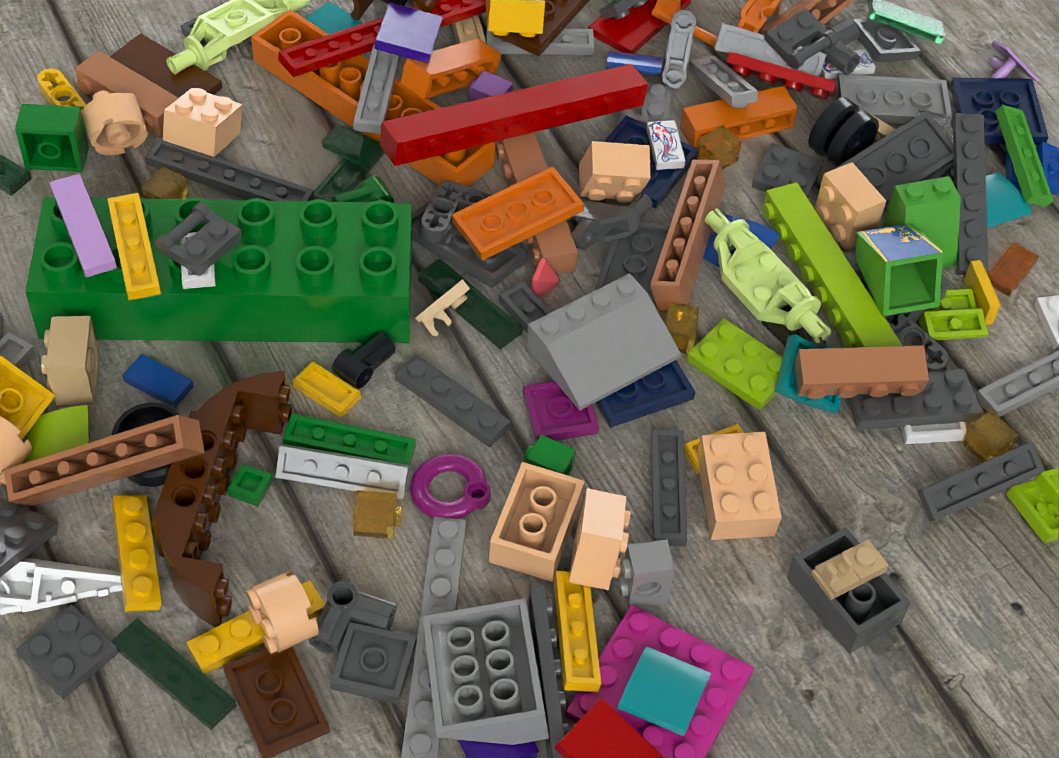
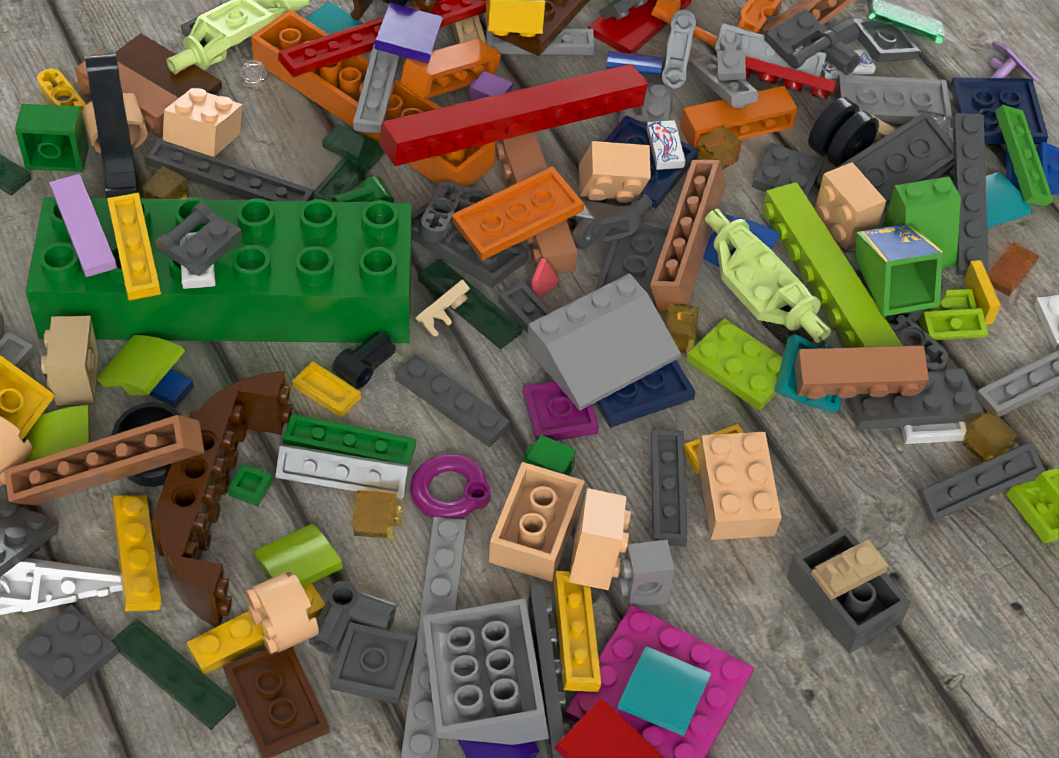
none -> black beam [85,53,139,198]
none -> lime slope [96,335,185,396]
none -> clear plate [240,60,268,85]
none -> lime slope [252,524,343,587]
none -> light grey plate [717,34,746,81]

